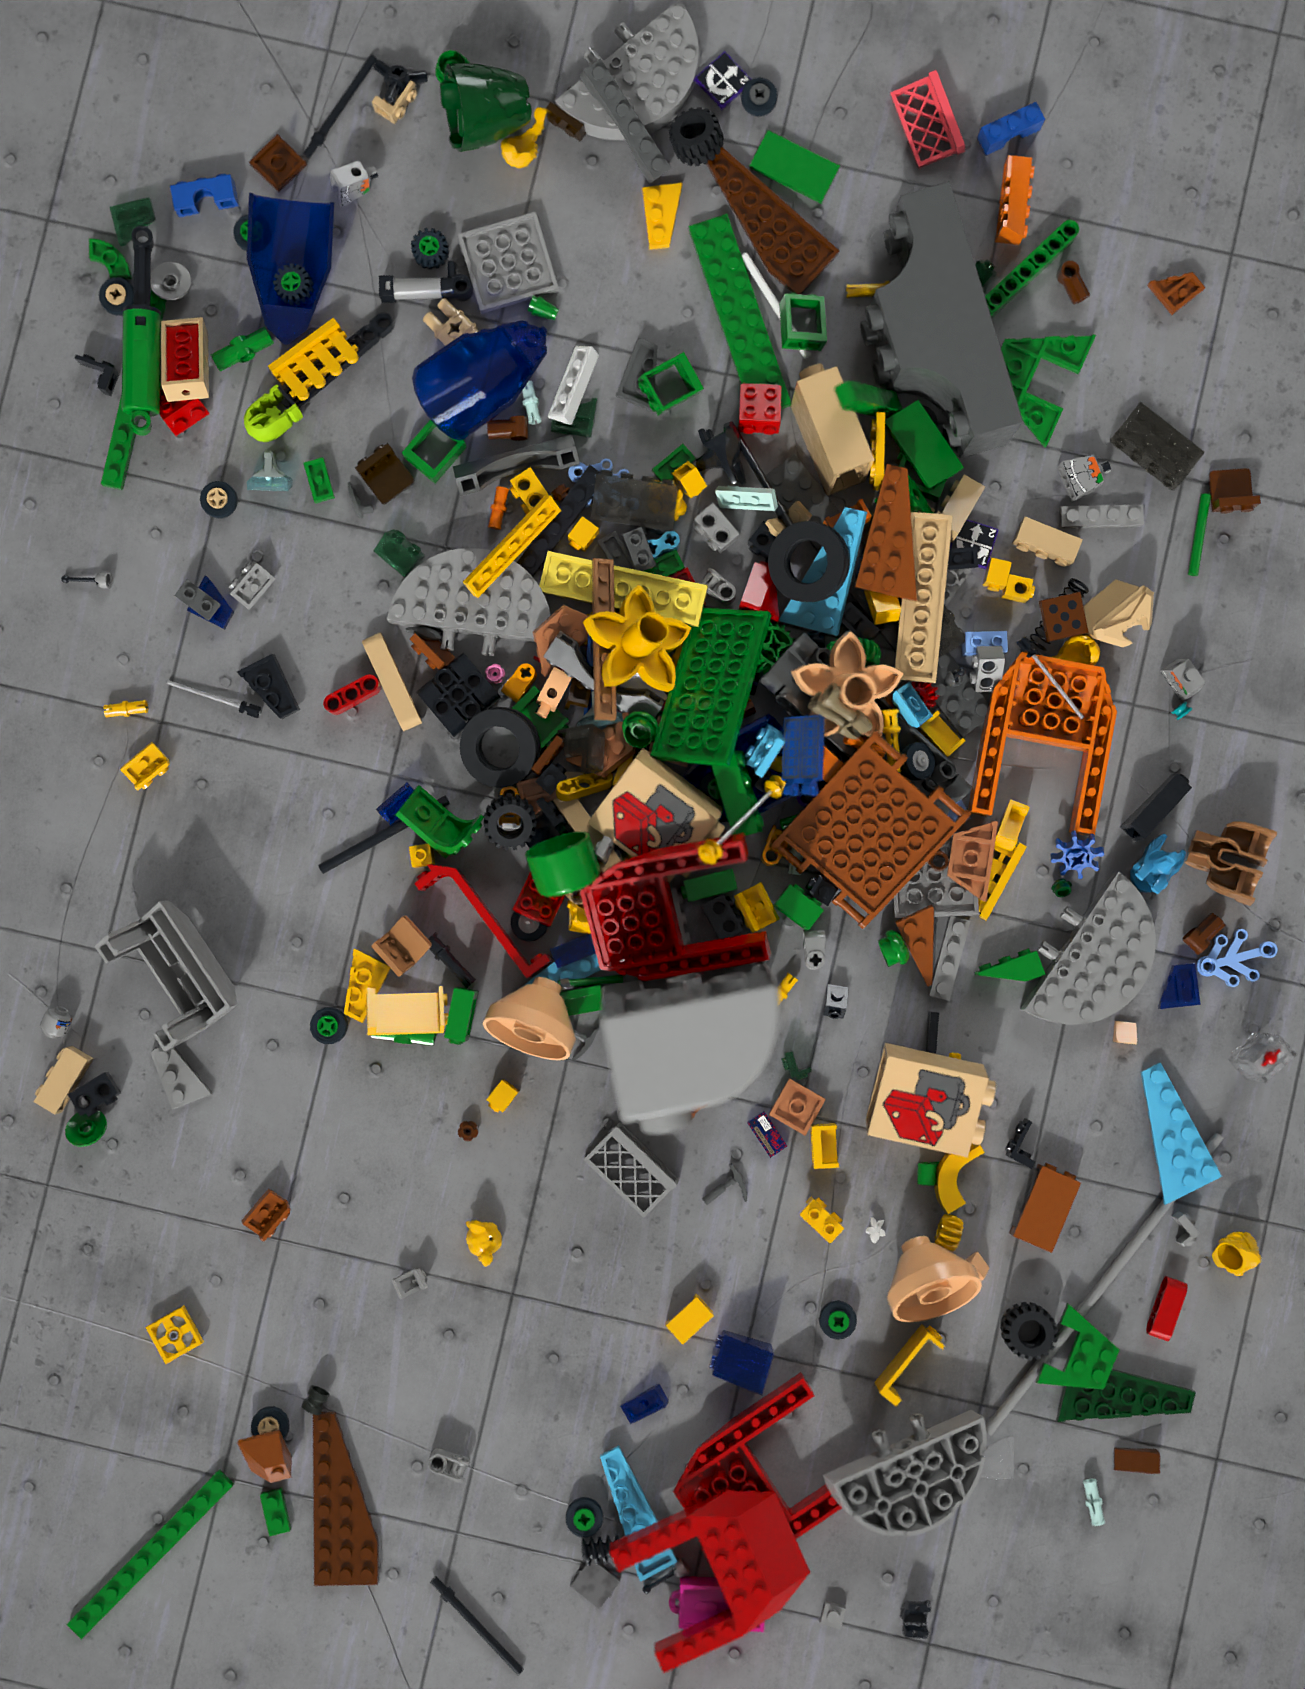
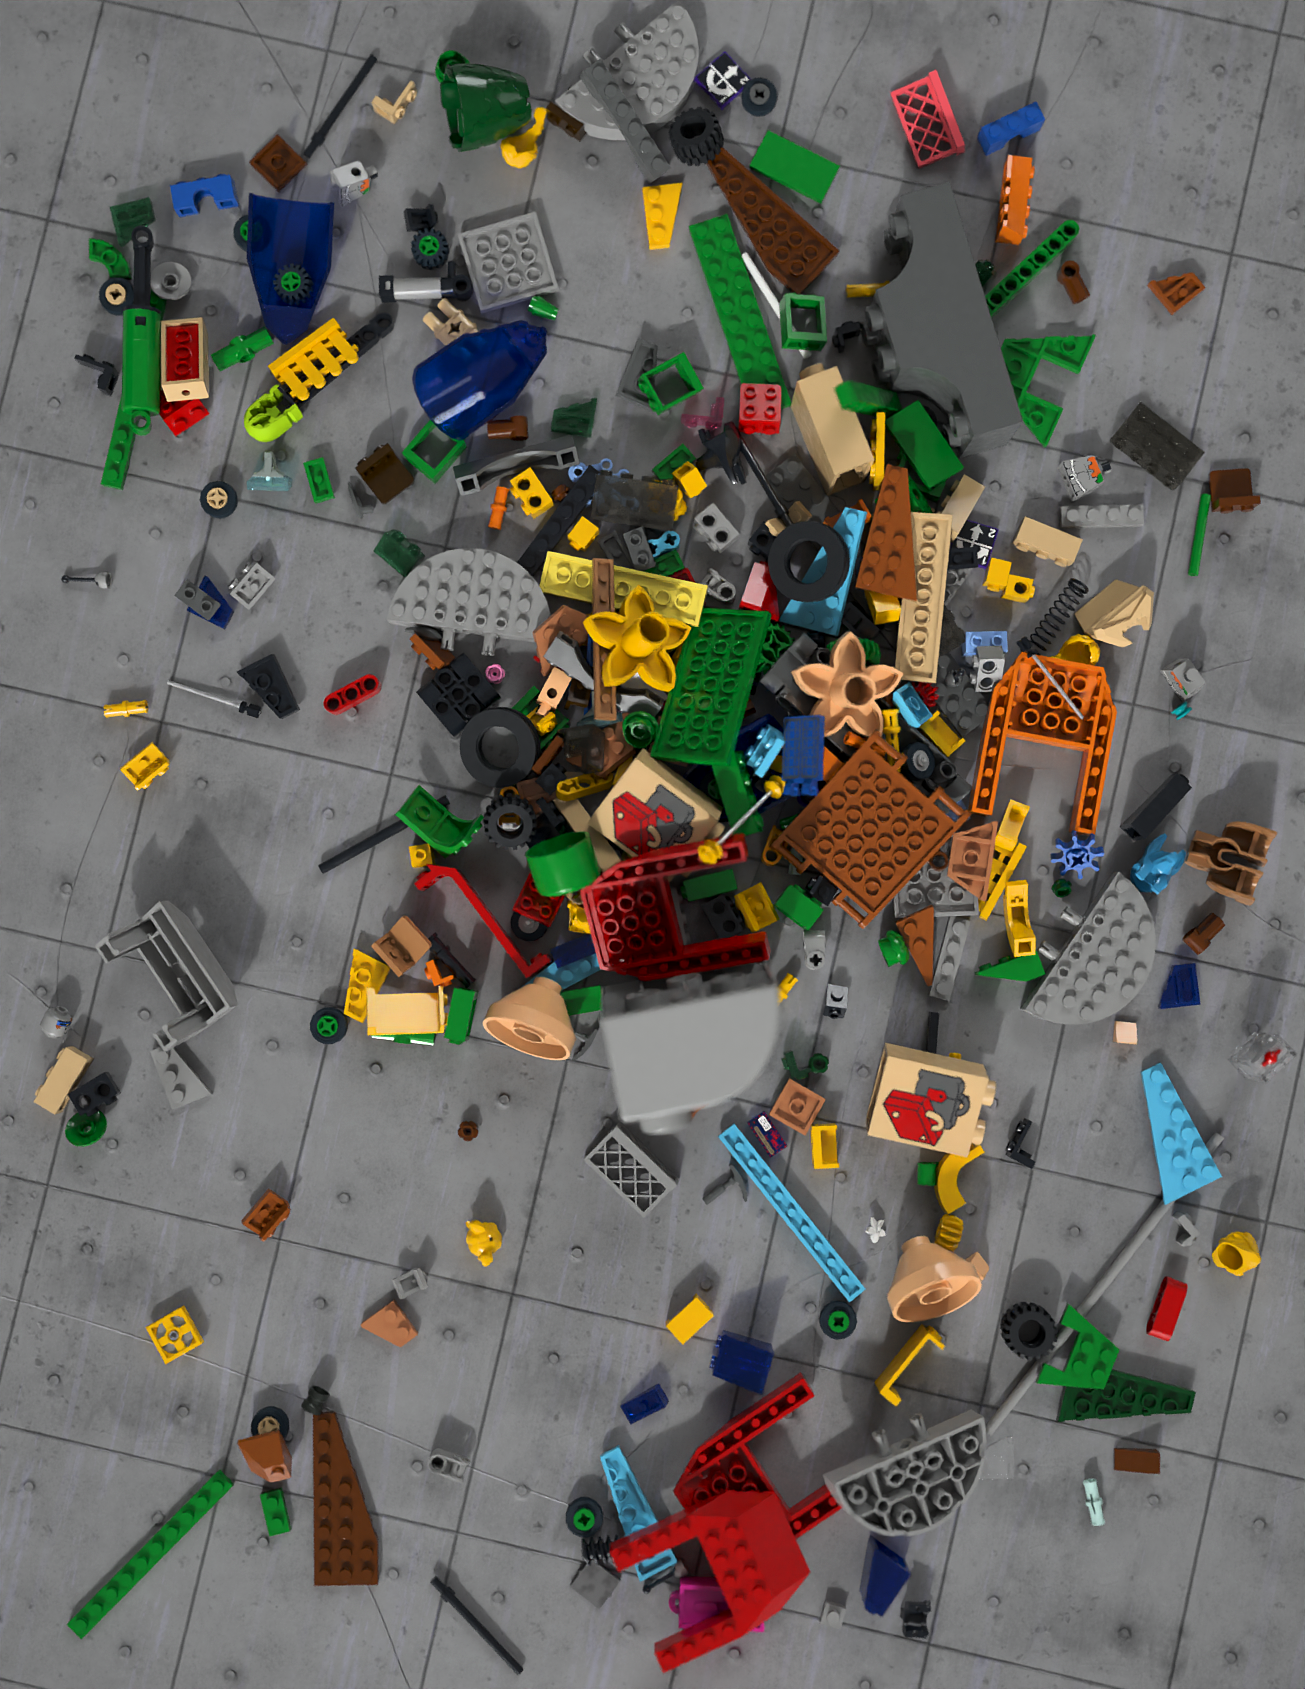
tan beam [362,632,423,731] -> none
black bush [373,60,428,104] -> none
clear blue plate [376,782,414,825] -> none
yellow plate [463,494,561,598] -> none
yellow brick [487,1078,519,1113] -> none
light orange piece [501,663,537,703] -> none
light aqua pin [520,381,541,425] -> none
white slope [548,346,599,425] -> none
green piece [557,975,623,990] -> none
light grey plate [595,836,615,864] -> none
light aqua hinge [715,485,778,511] -> none
yellow bracket [800,1196,845,1243] -> none
dark tan piece [808,683,873,740] -> none
dark orange panel [1009,1162,1081,1253] -> none
reddish brown tile [1039,592,1089,642] -> none
light blue plant [1196,929,1278,987] -> none
none -> nougat wing [360,1300,418,1348]
none -> black bracket [404,204,438,232]
none -> orange bracket [424,960,456,988]
none -> yellow bracket [527,707,557,737]
none -> clear pink bracket [681,397,725,430]
none -> medium azure plate [718,1123,866,1303]
none -> dark green plate [808,1053,829,1074]
none -> black bracket [832,321,862,353]
none -> clear blue slope [859,1535,911,1617]
none -> yellow arch [1003,880,1036,957]

